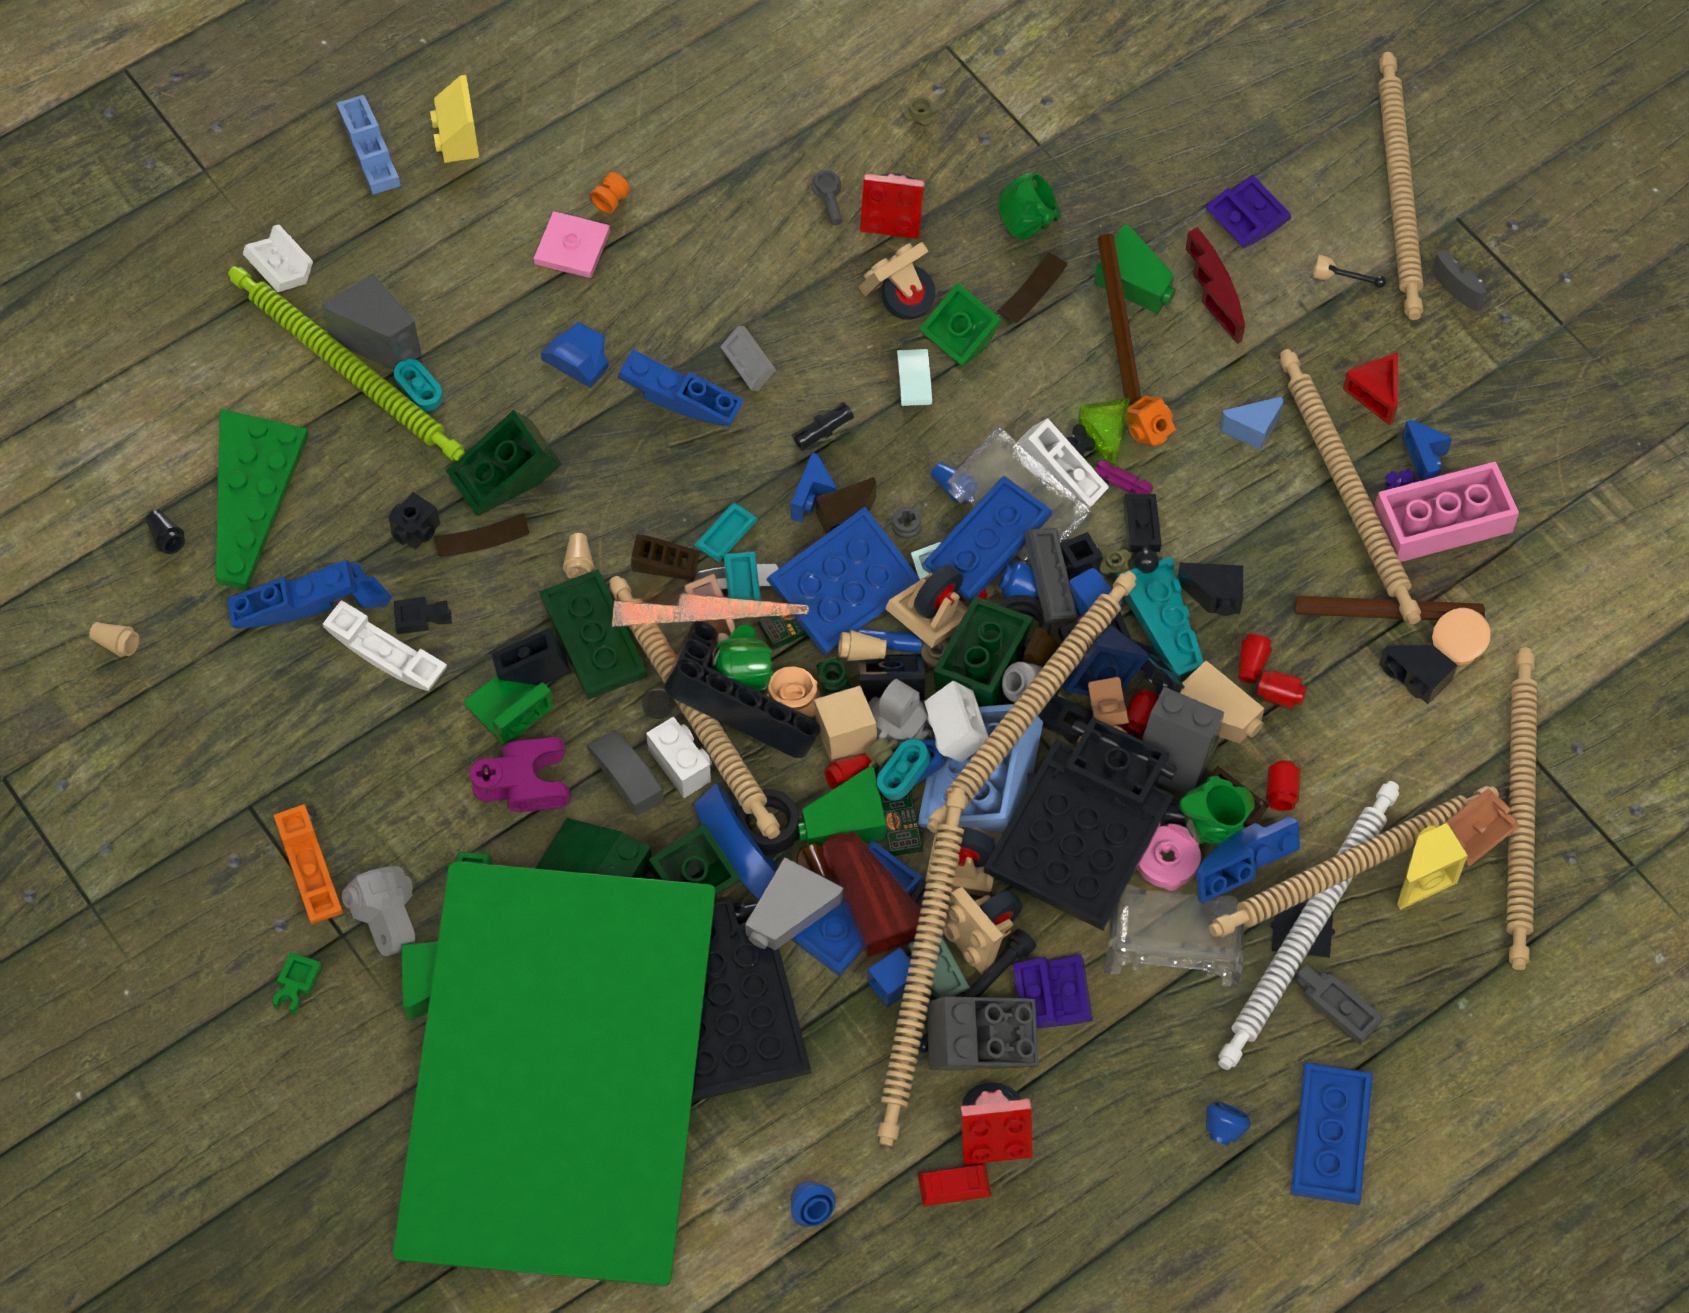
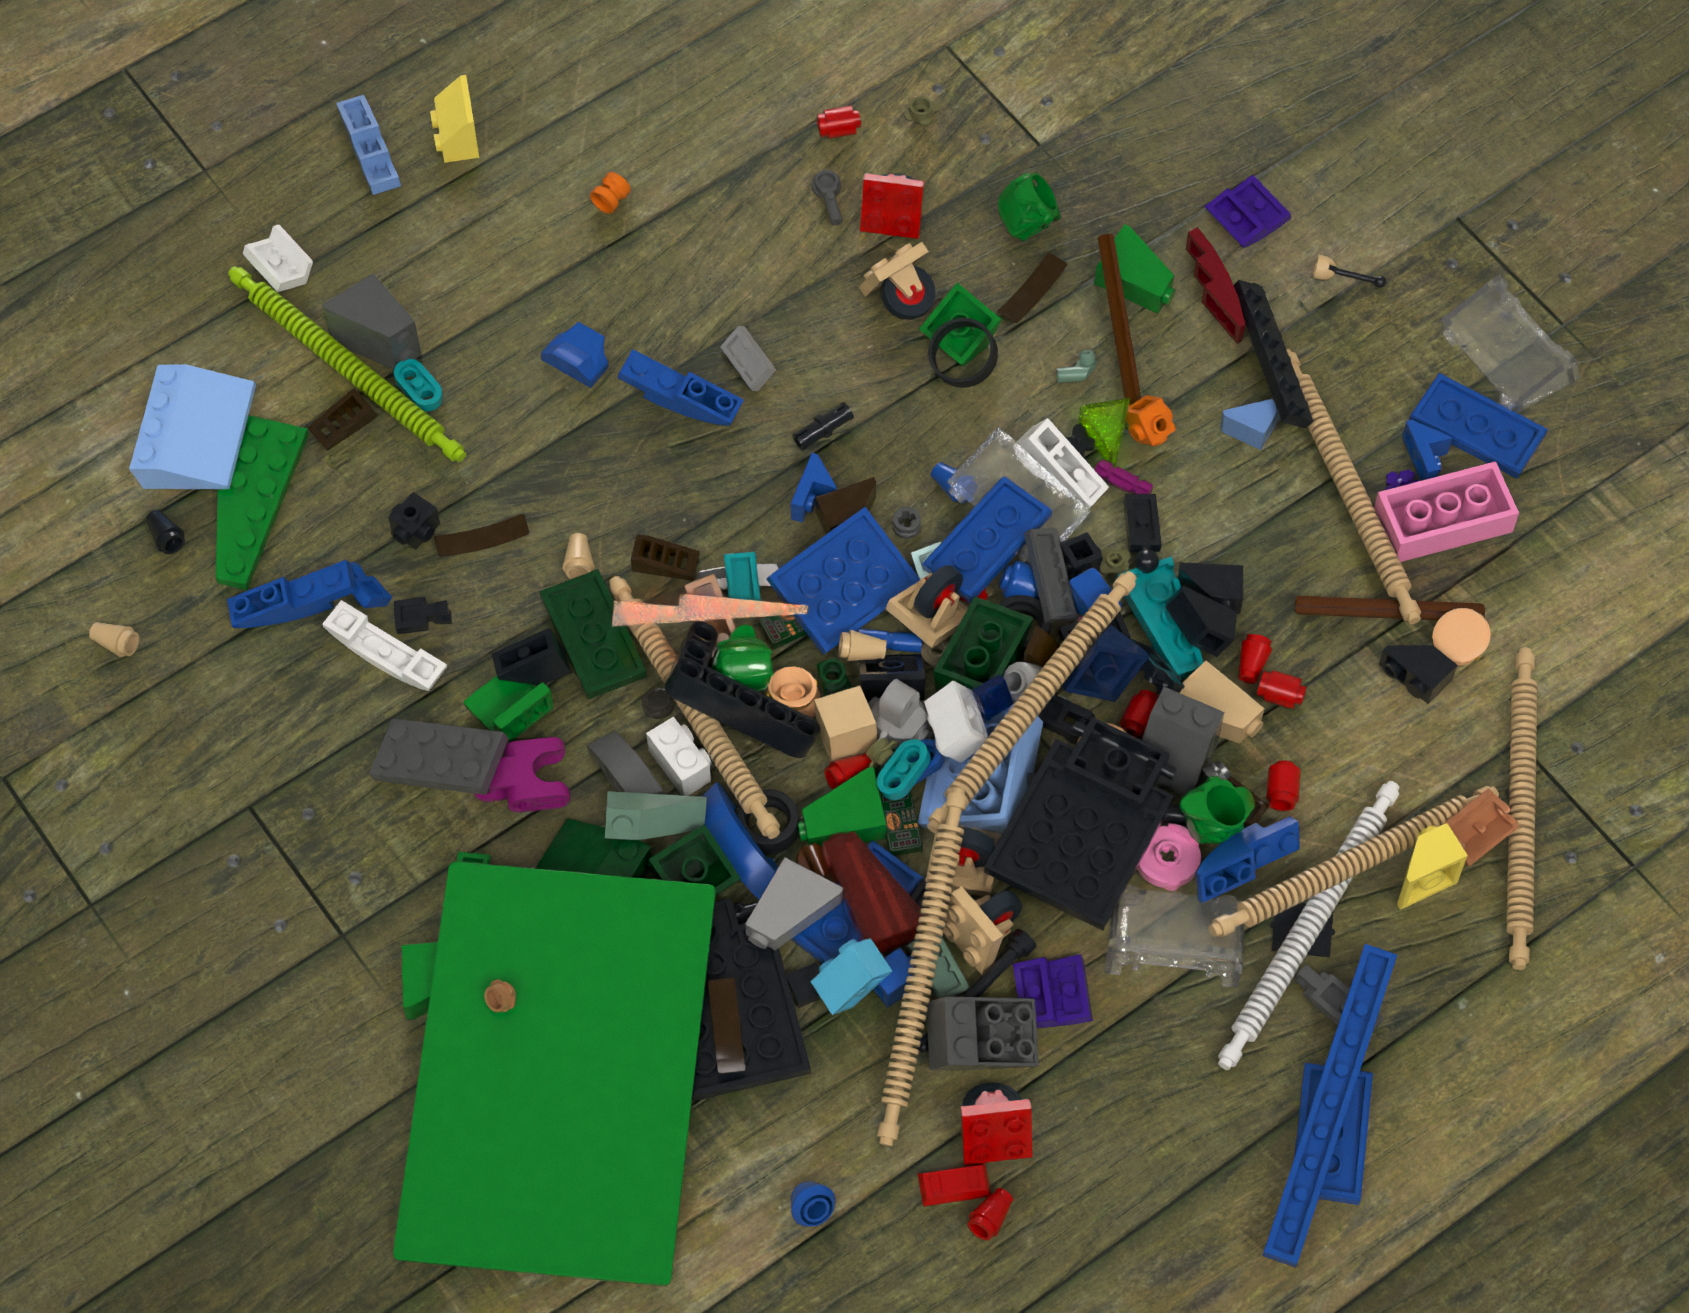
green plate [273,952,323,1015] -> none
orange slope [274,804,343,925] -> none
light grey piece [342,866,415,956] -> none
dark green slope [446,410,562,516] -> none
bright pink plate [534,211,610,278] -> none
teal tile [694,502,758,562] -> none
light aqua slope [897,349,932,406] -> none
medium nougat slope [1088,677,1129,726] -> none
blue cone [1206,1102,1251,1145] -> none
red slope [1343,352,1398,426] -> none
tan hose [1379,52,1424,320] -> none
dark grey slope [1432,250,1487,311] -> none
none -> light blue slope [129,364,256,489]
none -> dark brown slope [307,388,378,451]
none -> dark grey plate [369,719,508,795]
none -> medium nougat plate [484,979,516,1012]
none -> sand green slope [605,791,707,840]
none -> dark brown sticker [708,978,745,1074]
none -> black tile [786,963,821,1008]
none -> medium azure brick [811,938,892,1015]
none -> red brick [817,105,861,139]
none -> black tyre [928,318,998,388]
none -> red cone [967,1188,1013,1241]
none -> clear blue plate [972,674,1014,721]
none -> sand green arm [1057,350,1097,383]
none -> black slope [1165,586,1237,657]
none -> flat silver plate [1202,757,1232,781]
none -> black plate [1234,280,1313,428]
none -> blue plate [1262,944,1397,1268]
none -> blue tile [1409,373,1548,479]
none -> clear windscreen [1441,274,1581,412]

